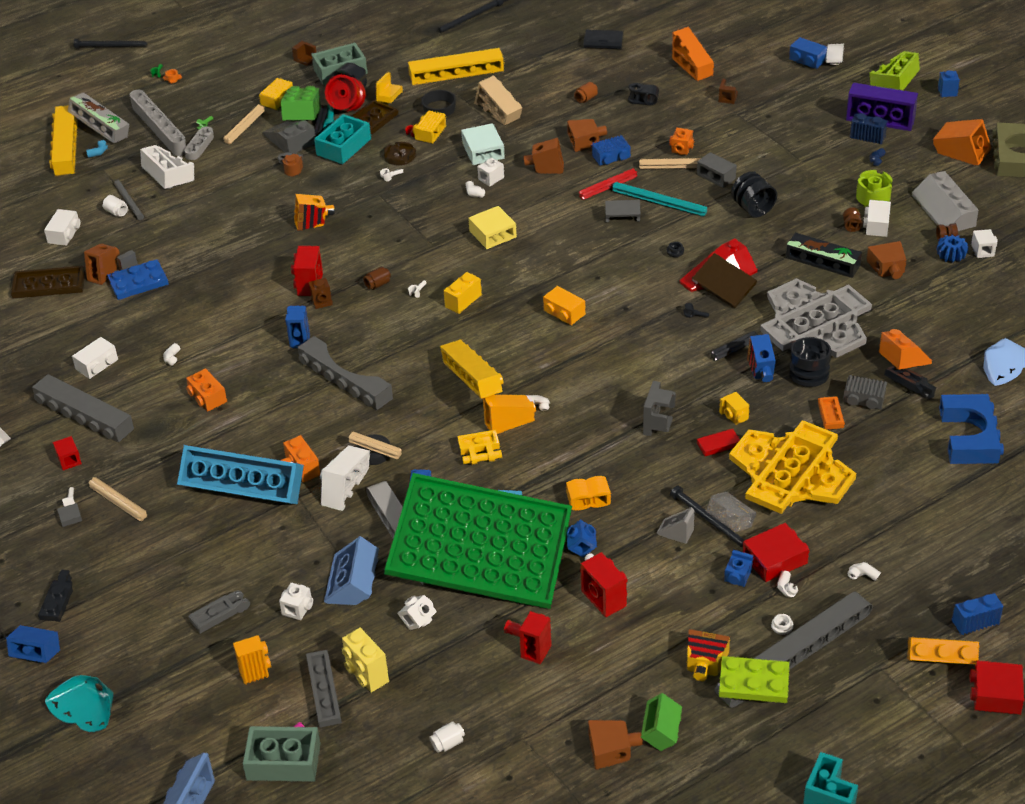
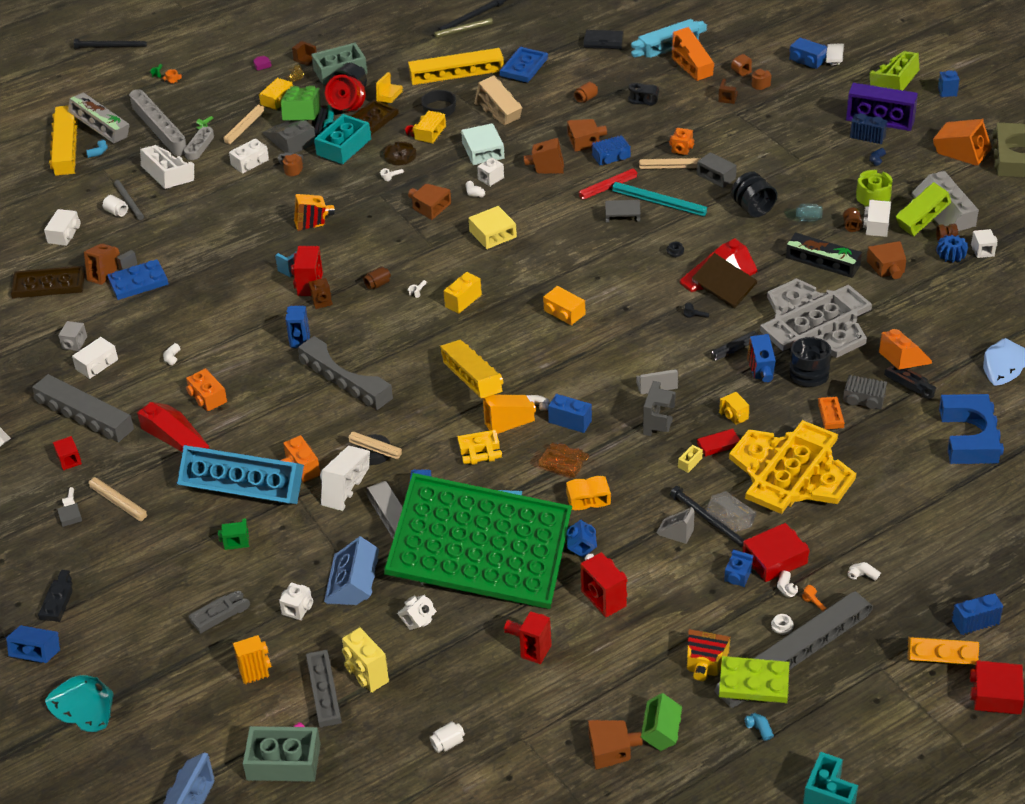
none -> light grey brick [58,321,87,351]
none -> red wedge [137,402,210,452]
none -> green brick [218,519,249,550]
none -> white brick [229,138,269,174]
none -> magenta tile [254,56,272,71]
none -> dark azure panel [275,251,297,277]
none -> clear yellow arm [289,65,304,82]
none -> dark orange torso [408,184,451,220]
none -> olive bar [434,18,493,38]
none -> blue plate [500,47,548,82]
none -> clear orange plate [539,442,589,478]
none -> blue brick [548,394,592,433]
none -> medium azure hinge [631,19,707,58]
none -> light grey panel [636,370,678,394]
none -> light yellow piece [678,445,703,473]
none -> dark orange plate [731,54,752,76]
none -> dark azure arm [744,713,774,740]
none -> dark orange plate [751,69,771,90]
none -> clear light blue brick [796,204,822,221]
none -> orange hand [802,585,827,612]
none -> lime brick [896,182,952,237]

